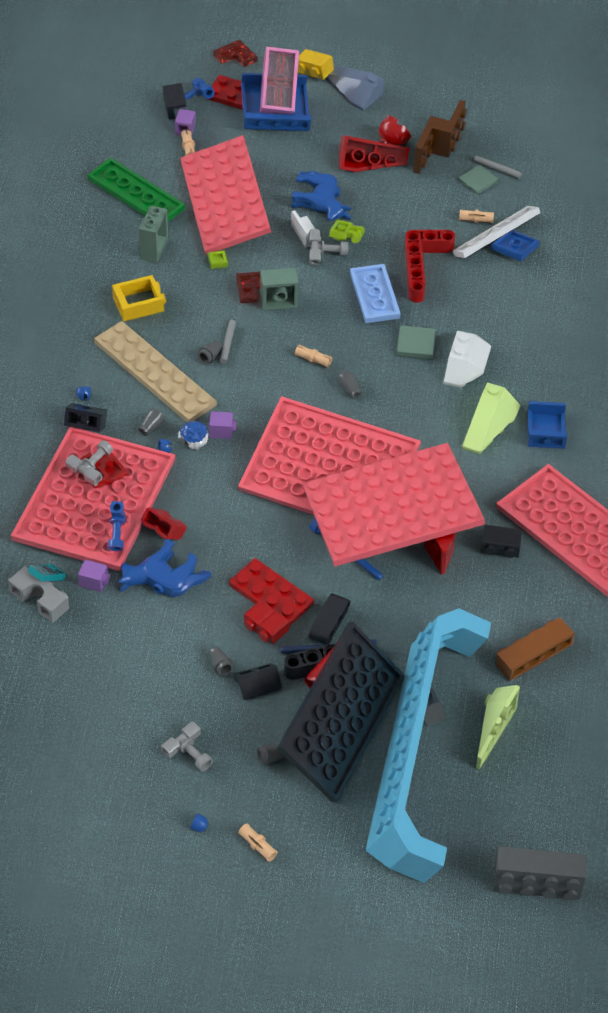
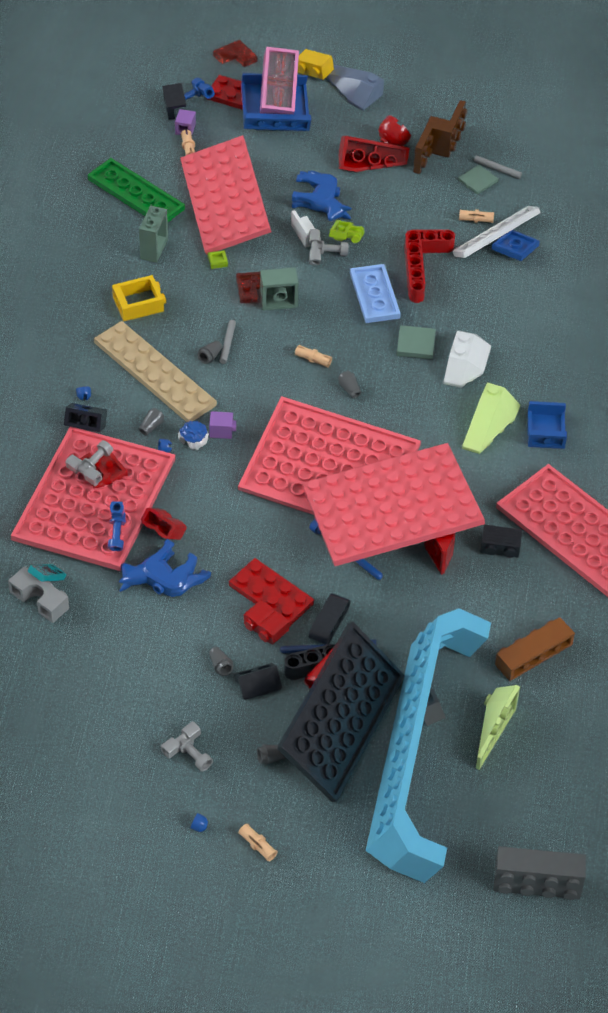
medium lavender brick [78,560,110,592] -> none

